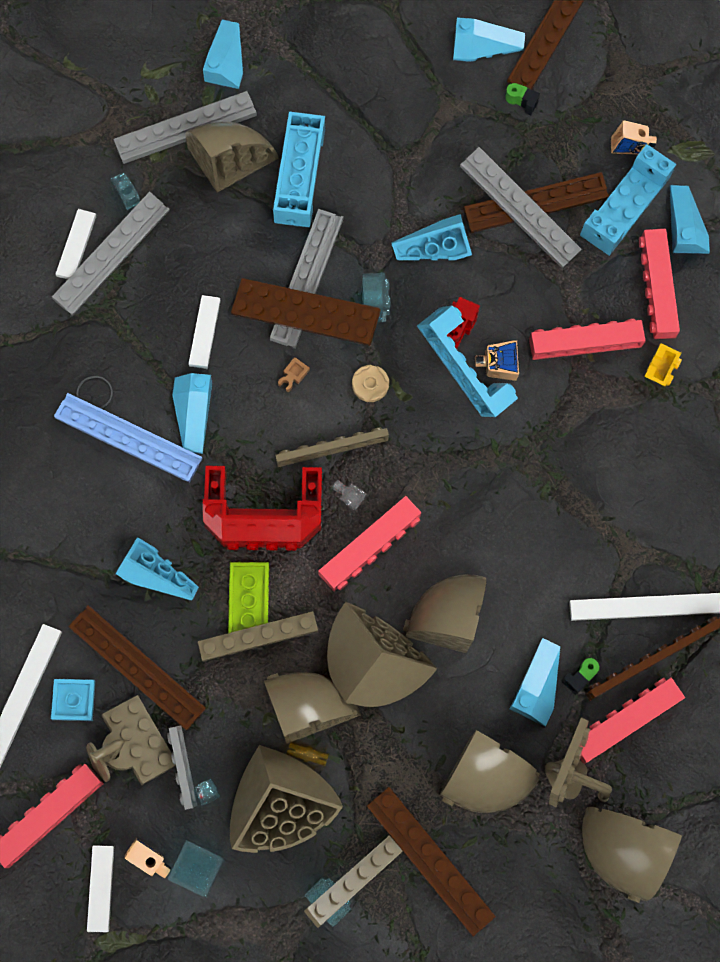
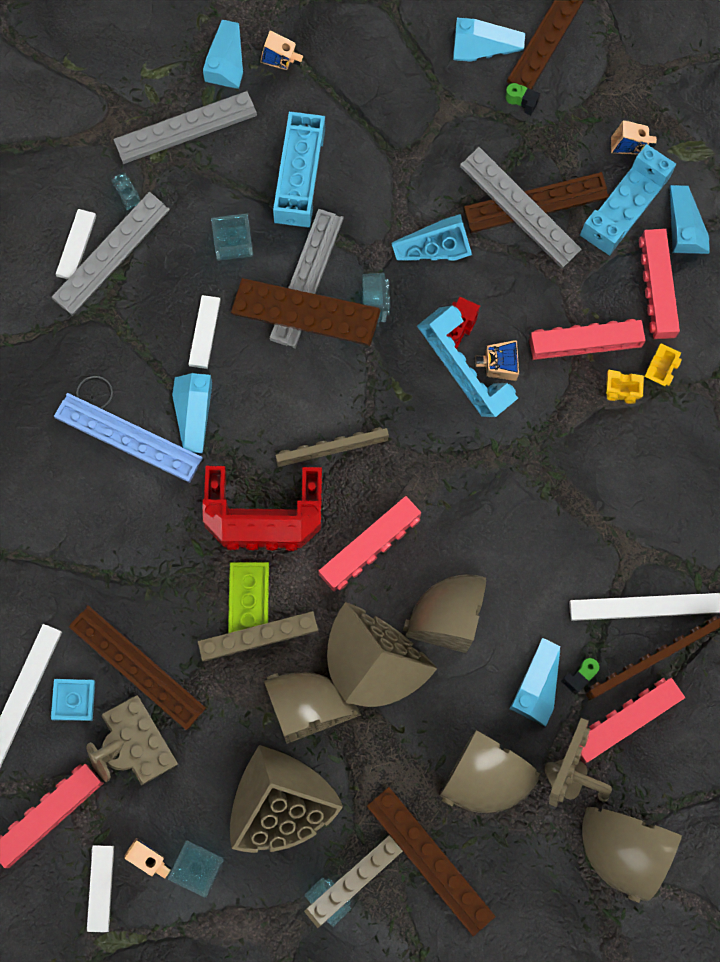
medium azure wedge [116,537,199,600] -> none
light grey plate [167,725,198,810] -> none
dark tan brick [186,122,279,192] -> none
clear light blue leg [194,779,221,806] -> none
medium nougat plate [278,357,310,392] -> none
clear yellow pin [287,742,329,767] -> none
clear plate [332,480,367,511] -> none
tan tile [352,365,389,402] -> none
none -> clear light blue brick [211,213,253,261]
none -> light nougat torso [260,31,303,70]
none -> yellow cylinder [606,370,644,404]

